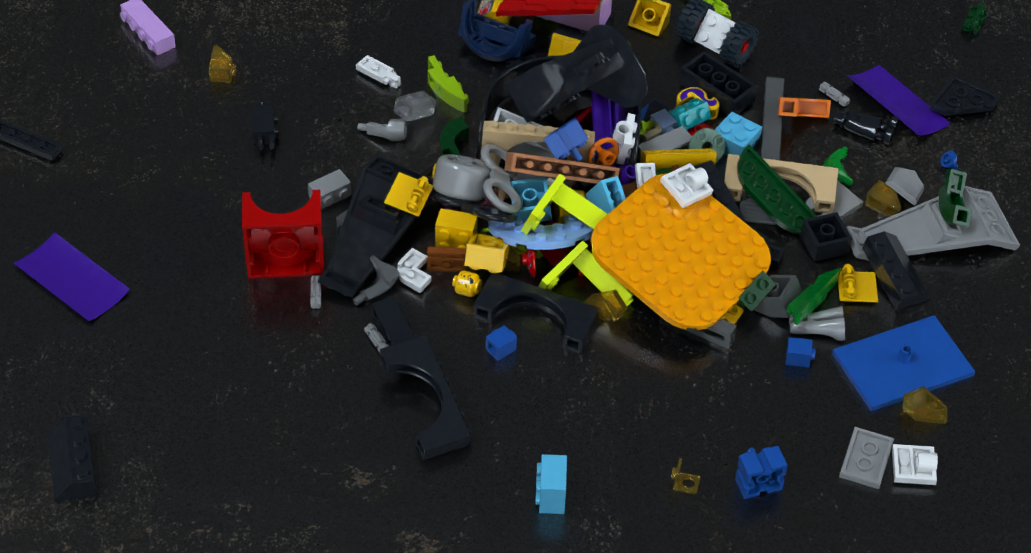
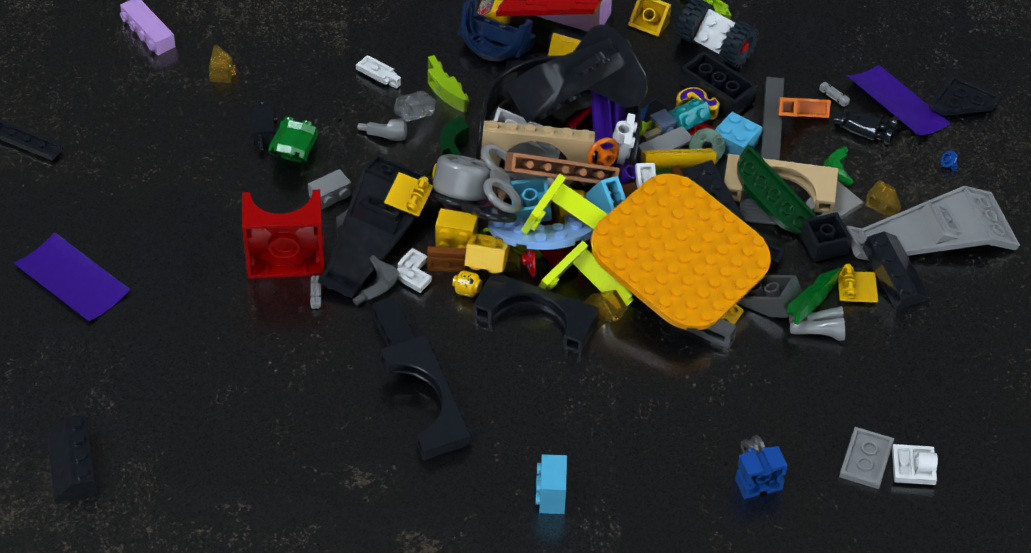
light grey axle [364,323,389,353] -> none
blue brick [486,325,517,361] -> none
blue brick [544,117,588,162] -> none
white plate [660,163,713,208] -> none
clear yellow bracket [671,458,700,494] -> none
dark green hinge [738,271,776,312] -> none
blue brick [785,337,816,367] -> none
blue piece [832,315,975,411] -> none
light grey tile [886,167,924,205] -> none
clear yellow slope [903,386,947,424] -> none
dark green arch [939,169,972,227] -> none
dark green hinge [962,1,987,35] -> none
none -> green brick [268,117,319,162]
none -> flat silver wheel [741,435,765,454]

